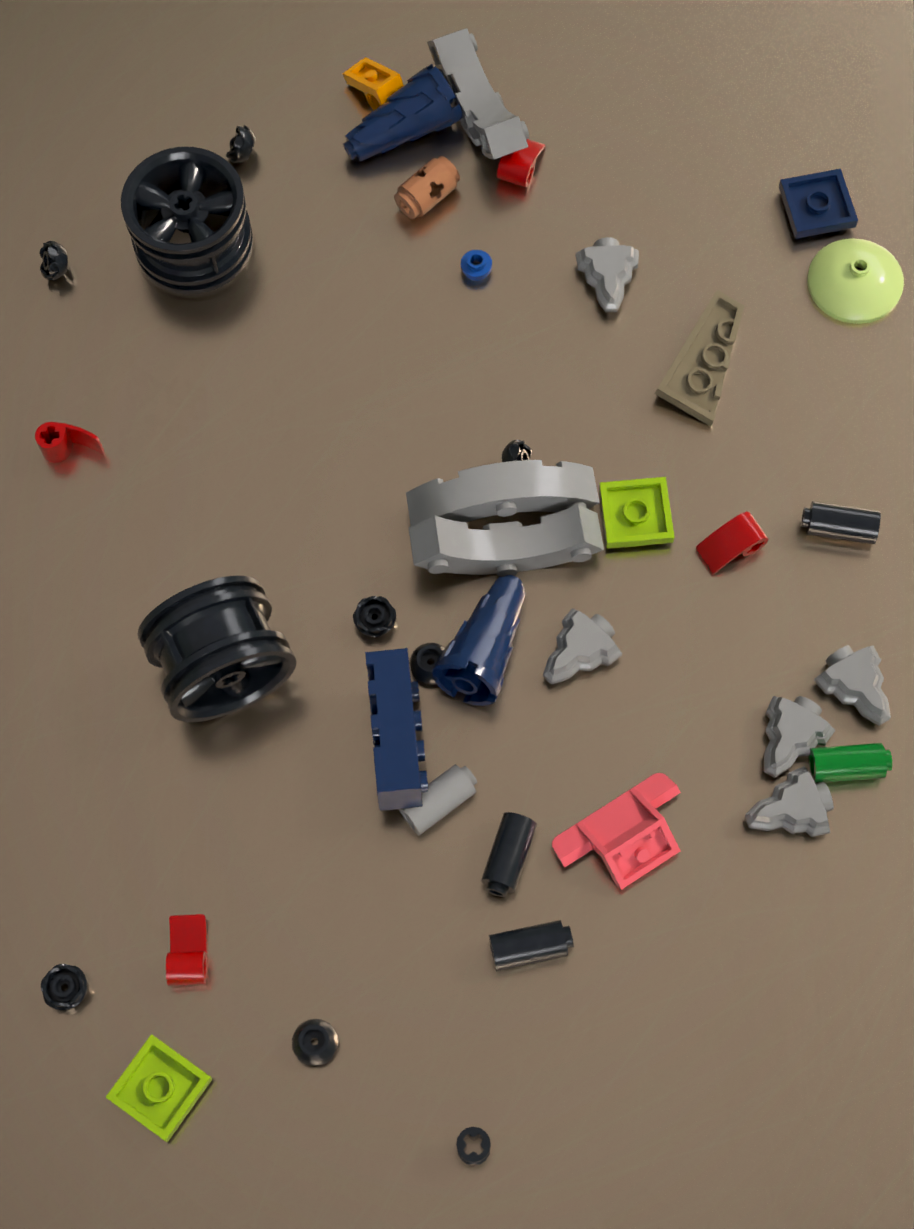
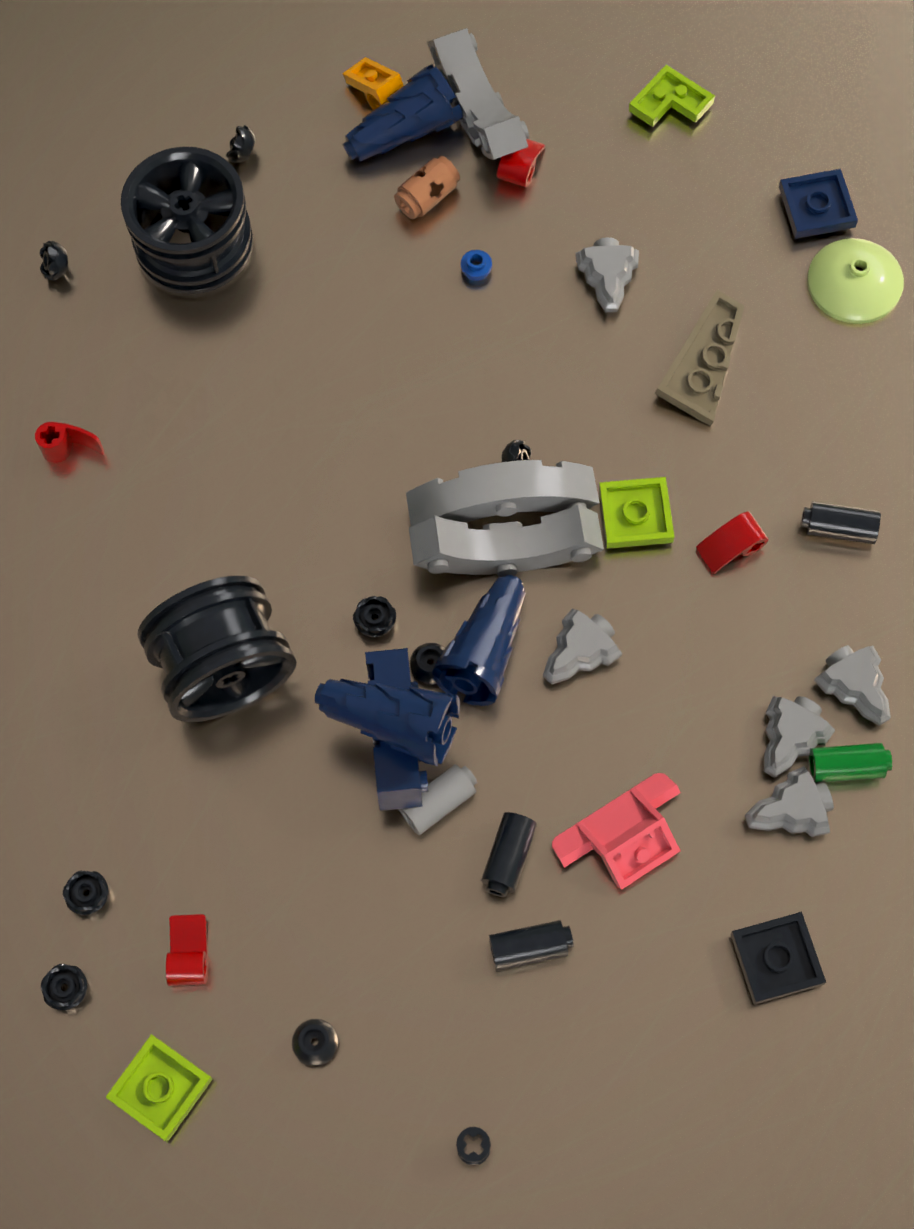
none -> black plate [63,870,109,915]
none -> dark blue cone [315,679,460,766]
none -> lime plate [628,65,715,127]
none -> black plate [730,912,826,1005]

